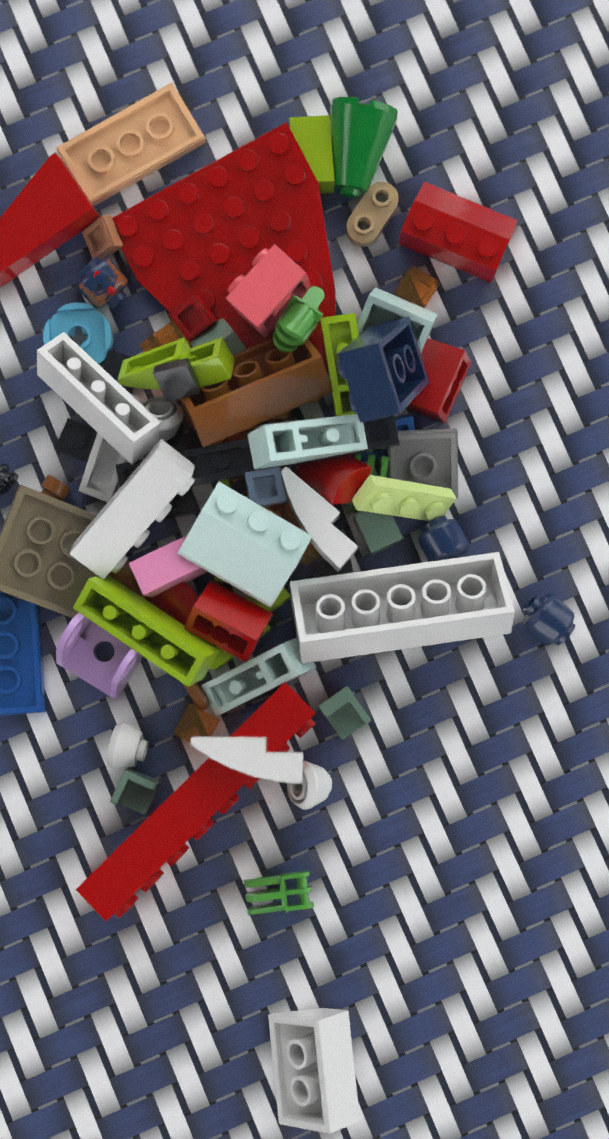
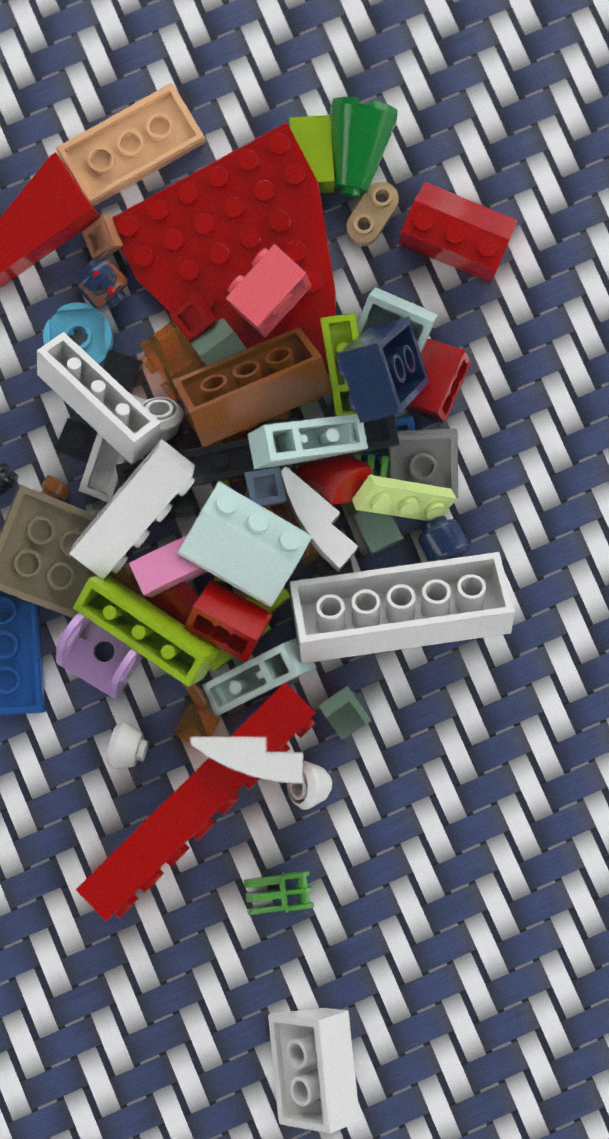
sand green panel [110,768,161,815] -> none
lime slope [118,337,235,390] -> none
black tile [153,358,201,402] -> none
bright green arm [273,286,325,352] -> none
clear orange tile [394,265,441,308] -> none
dark blue head [523,594,576,645] -> none

